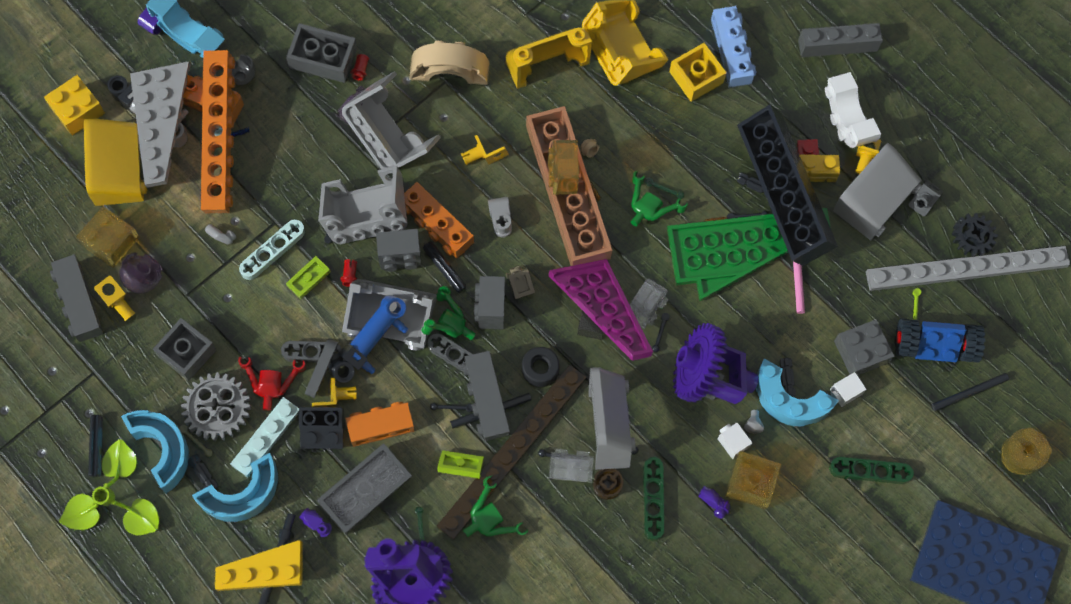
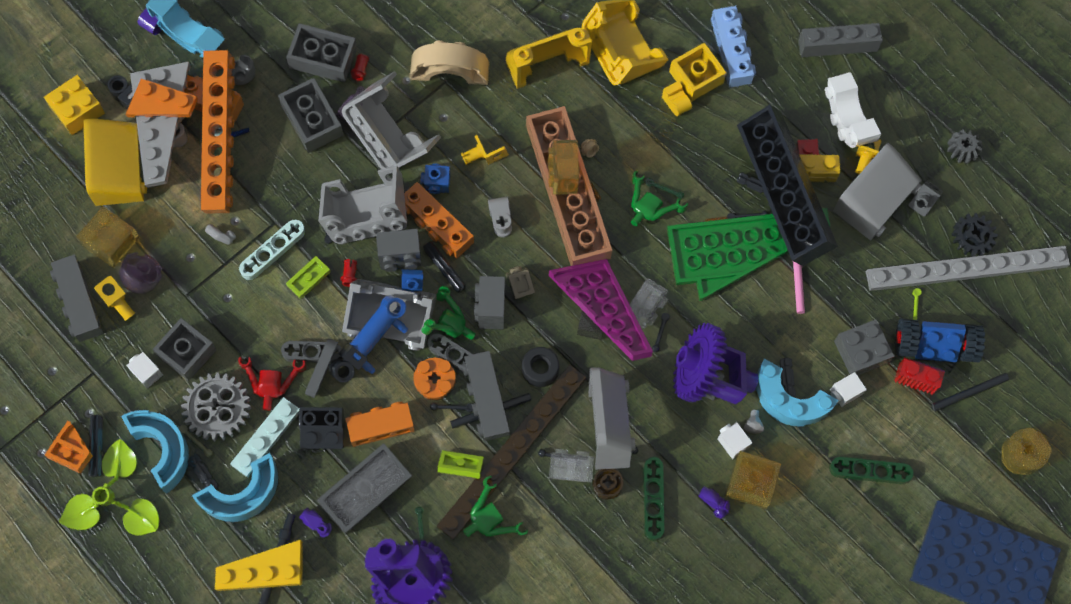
yellow bracket [311,378,357,407] -> none
none -> orange wing [45,421,93,474]
none -> orange wing [125,79,198,117]
none -> white brick [126,352,163,388]
none -> dark grey brick [278,78,343,153]
none -> blue bracket [401,269,423,292]
none -> orange plate [414,358,456,400]
none -> blue brick [421,163,450,194]
none -> yellow leg [662,81,692,116]
none -> red brick [894,357,945,395]
none -> dark grey gear [947,129,982,164]

